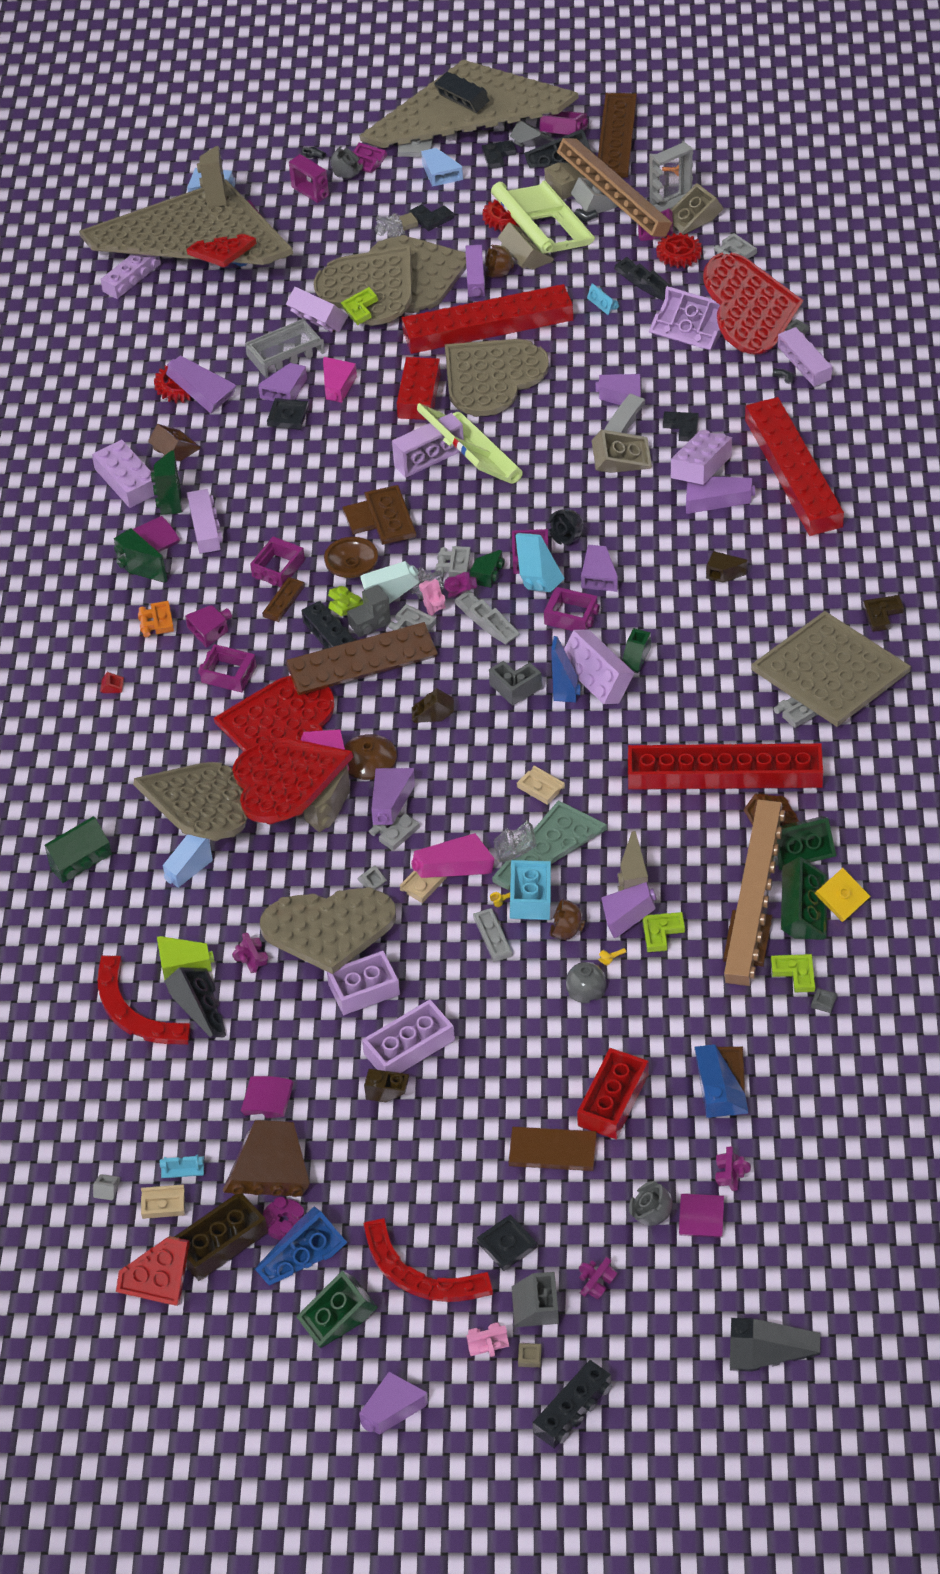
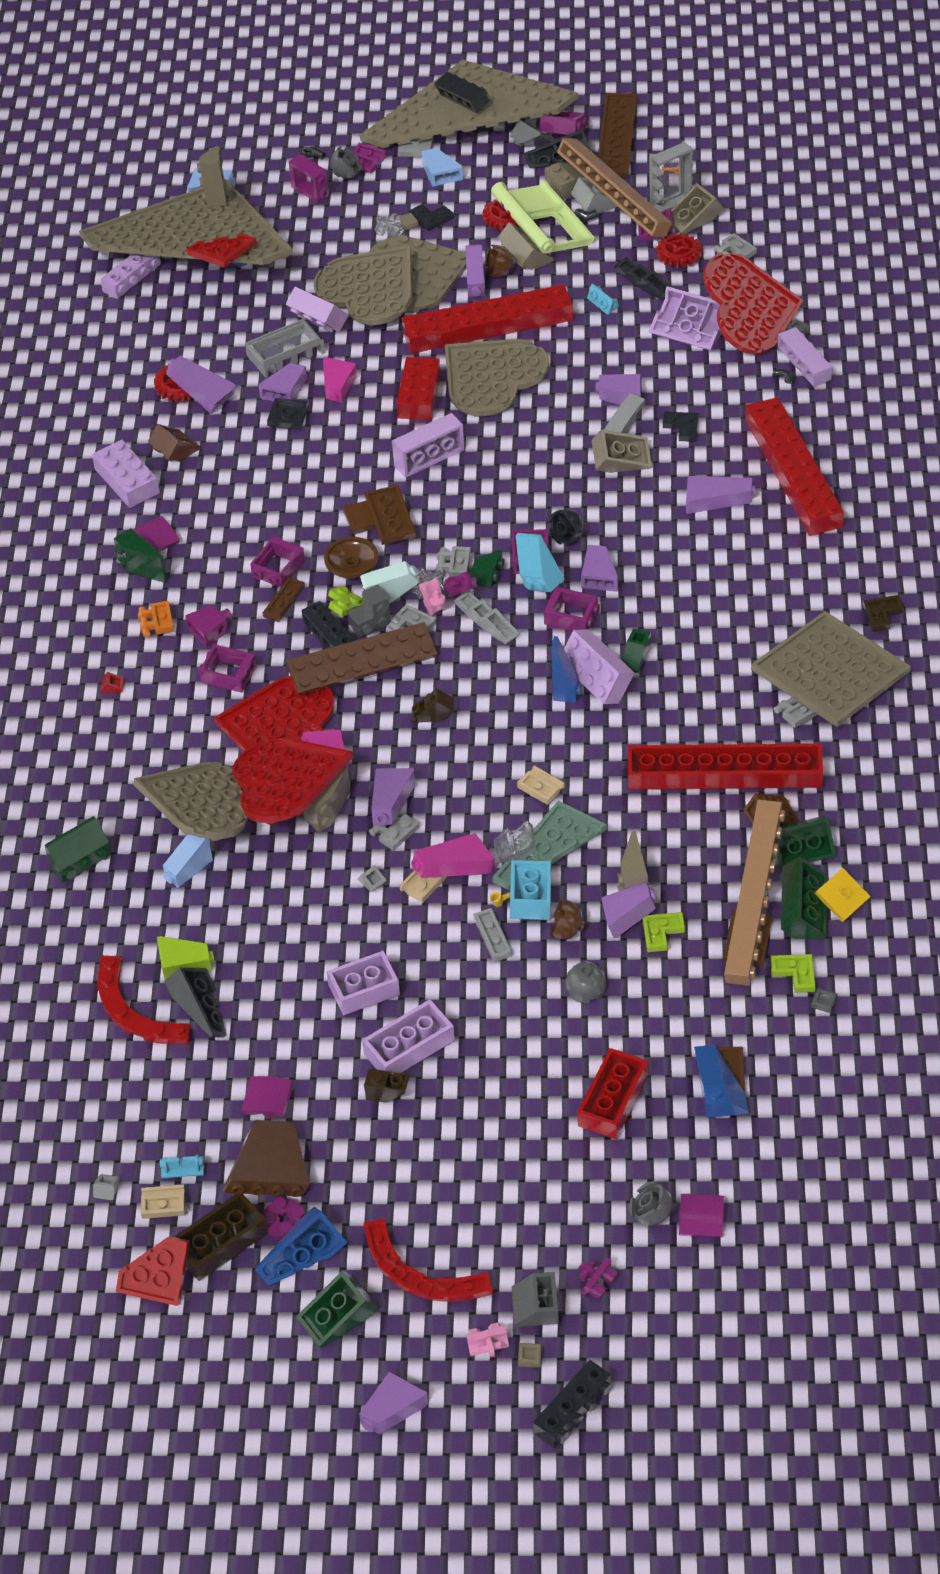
dark green slope [151,450,182,515] -> none
lavender brick [187,489,223,554] -> none
magenta hips [232,933,268,973] -> none
dark tan plate [260,887,396,974] -> none
lime plate [341,287,378,325] -> none
reddish brown dish [344,734,397,780] -> none
yellowish green piece [417,403,522,484] -> none
black plate [476,1214,538,1271] -> none
black plate [482,140,516,170] -> none
dark grey brick [489,660,542,706] -> none
reddish brown tile [508,1127,597,1171] -> none
yellow hand [598,948,626,965] -> none
lavender brick [671,430,732,485] -> none
dark brown slope [706,551,748,583] -> none
magenta hips [715,1146,751,1191] -> none
black wedge [730,1318,820,1372] -> none

